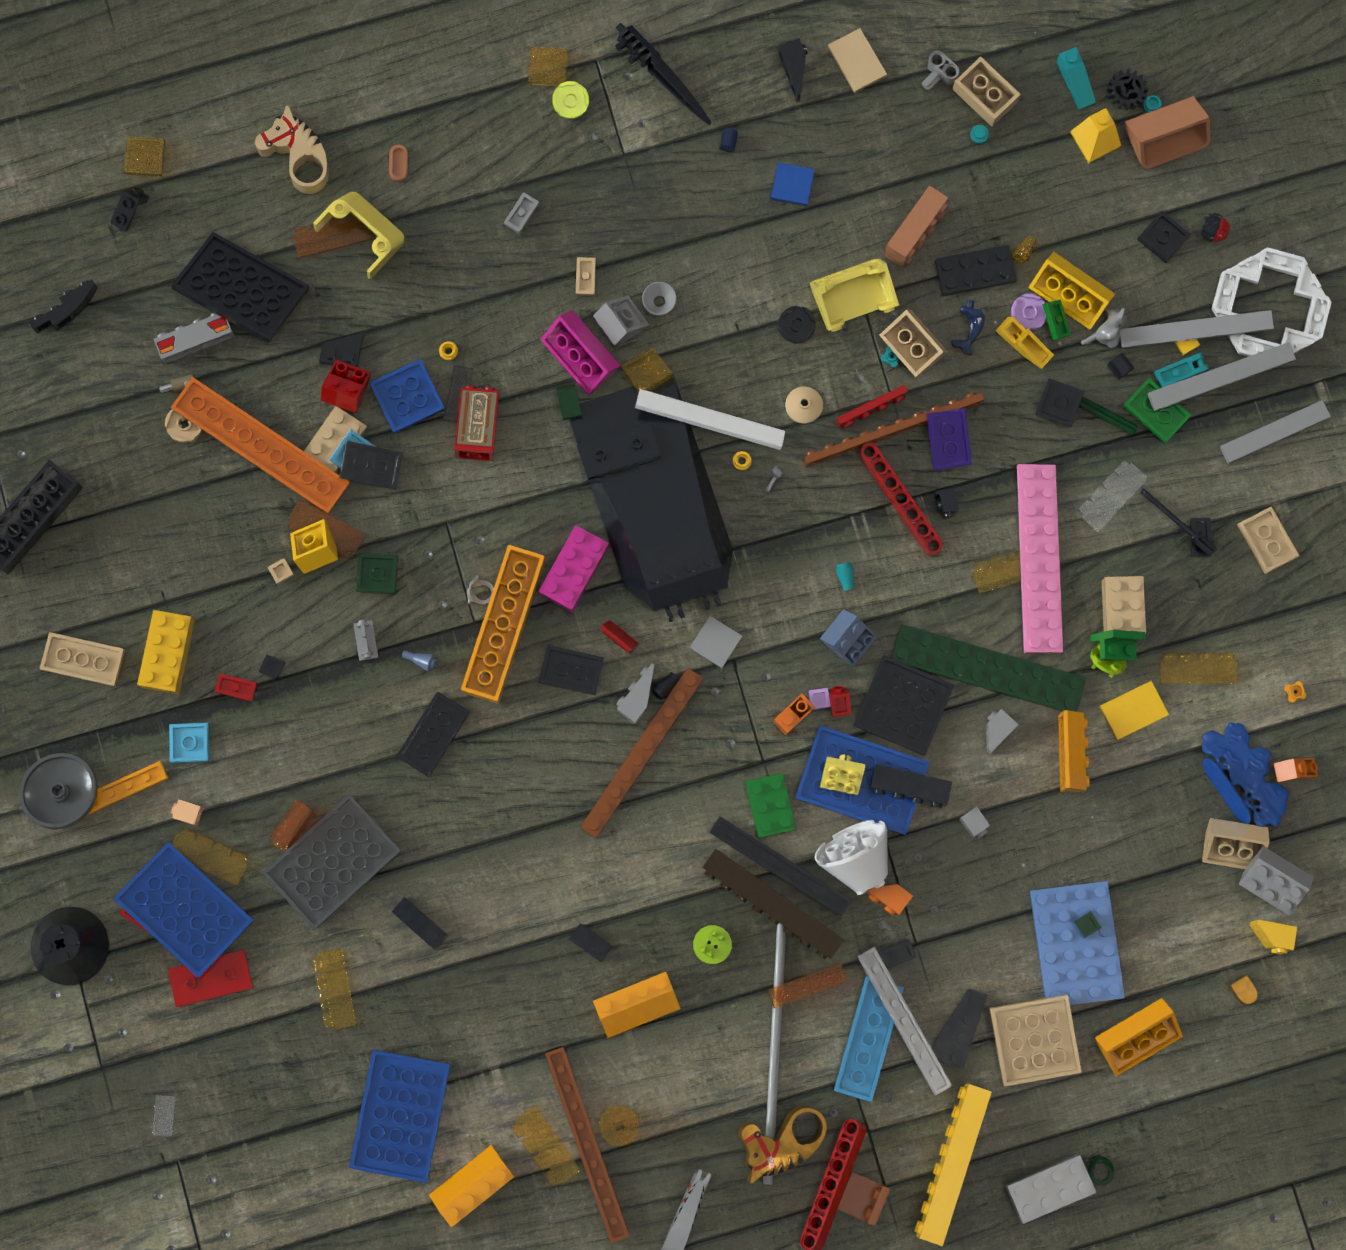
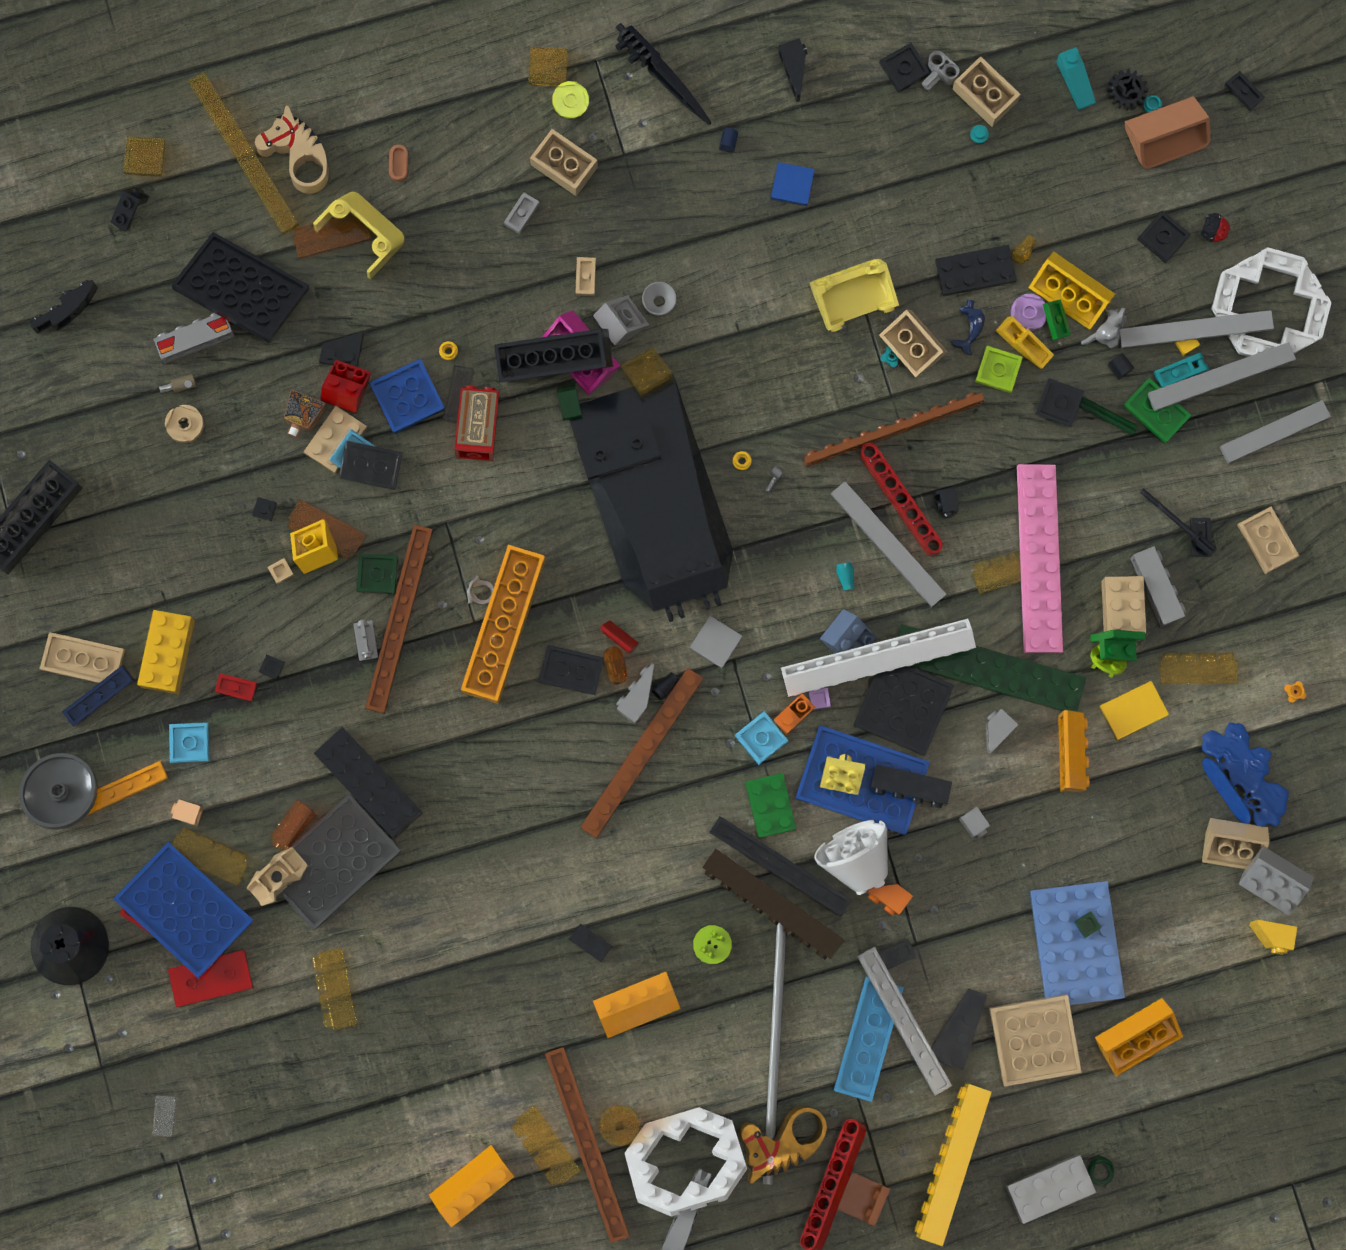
orange plate [170,377,350,514] -> none
blue plate [349,1050,451,1183] -> none
black slope [392,897,448,950] -> none
black tile [396,691,470,777] -> none
sand blue cone [402,650,438,672] -> none
dark pink brick [538,525,610,613] -> none
white tile [635,389,785,450] -> none
clear orange plate [767,963,847,1008] -> none
black tile [778,306,816,343] -> none
tan dish [785,386,823,424] -> none
tan tile [827,28,887,93] -> none
red bracket [828,686,851,717] -> none
red plate [836,385,908,429] -> none
nougat brick [884,185,948,268] -> none
dark purple tile [927,408,972,470] -> none
yellow slope [1070,108,1121,164] -> none
clear windscreen [1078,461,1149,533] -> none
pearl gold piece [1229,975,1258,1005] -> none
orange slope [1274,758,1318,782] -> none
none -> dark blue tile [62,665,135,727]
none -> clear yellow plate [188,72,299,235]
none -> tan piece [247,847,308,906]
none -> black plate [252,497,277,522]
none -> torso [284,390,327,438]
none -> black brick [314,727,423,839]
none -> dark orange plate [365,525,433,714]
none -> black brick [494,329,613,382]
none -> tan brick [530,129,598,196]
none -> clear orange plate [604,646,628,685]
none -> white plate [625,1107,747,1217]
none -> medium azure tile [735,711,789,765]
none -> white brick [781,619,976,697]
none -> light grey tile [830,482,946,608]
none -> black tile [879,43,930,93]
none -> lime plate [975,346,1023,393]
none -> light grey brick [1130,546,1186,628]
none -> black plate [1225,71,1265,111]

